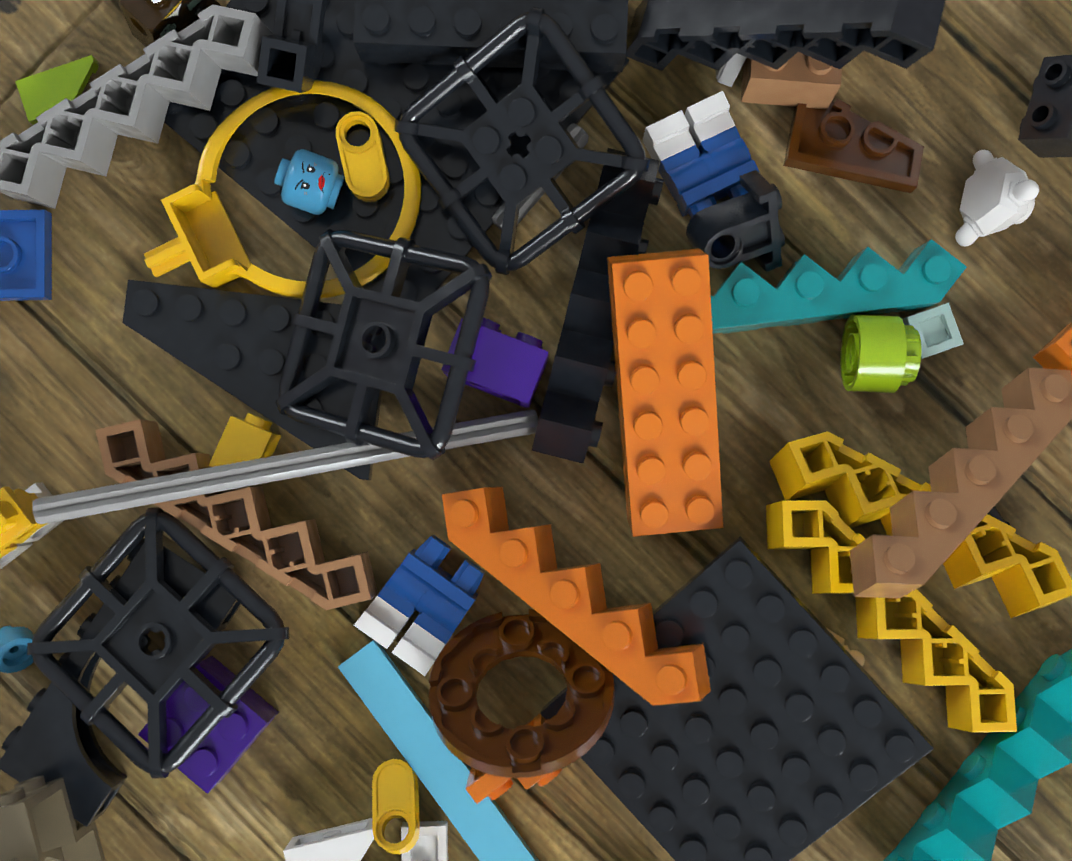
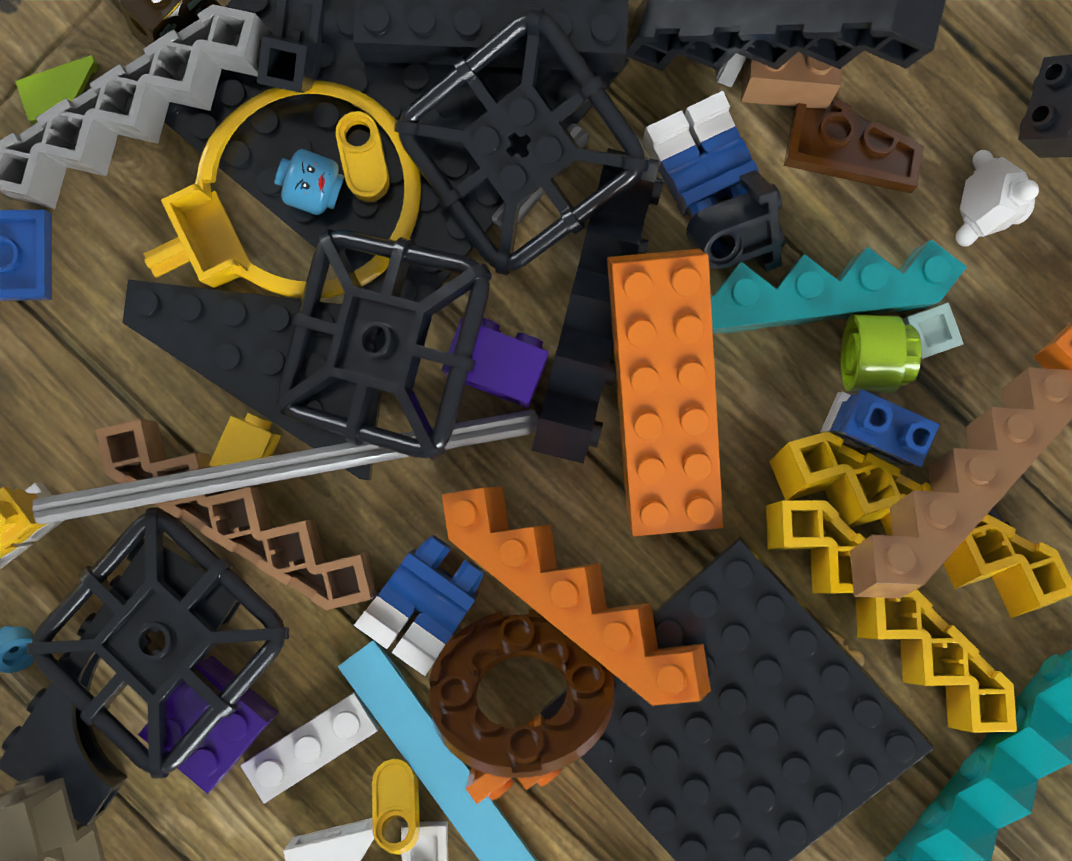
none -> white plate [240,691,380,803]
none -> blue hips [820,390,940,467]

